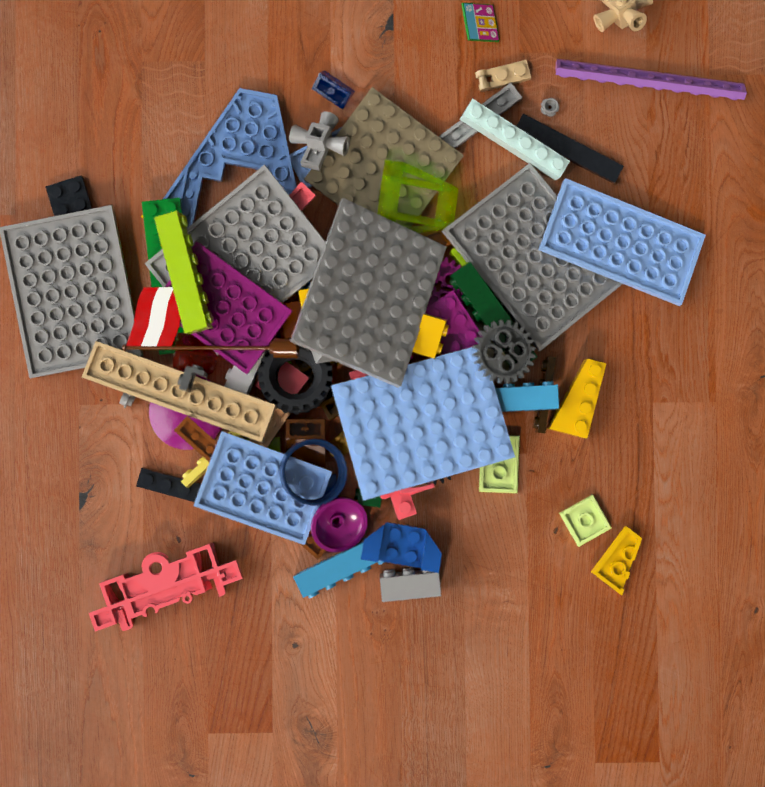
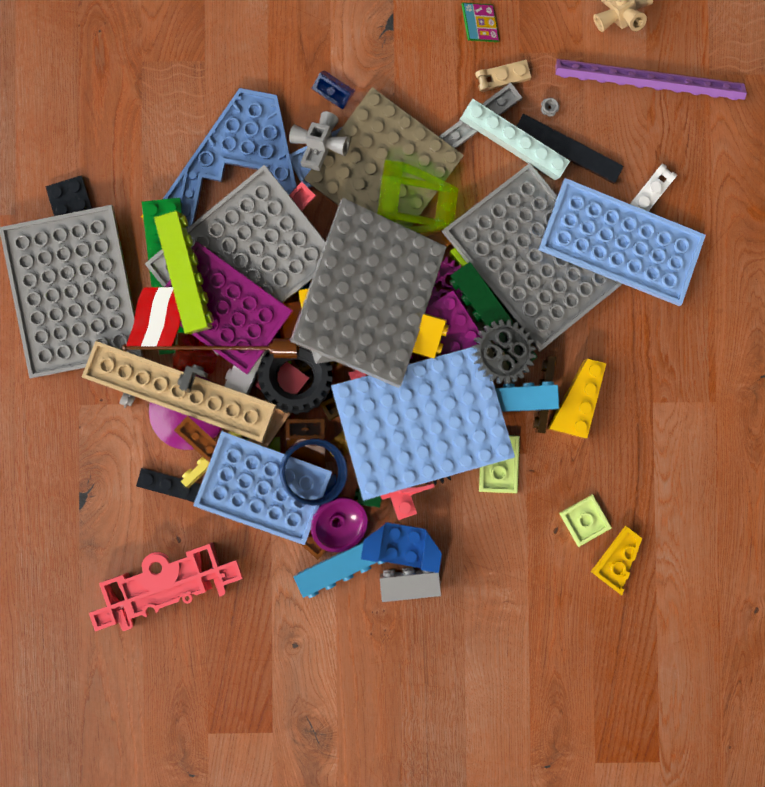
none -> white plate [630,163,677,211]

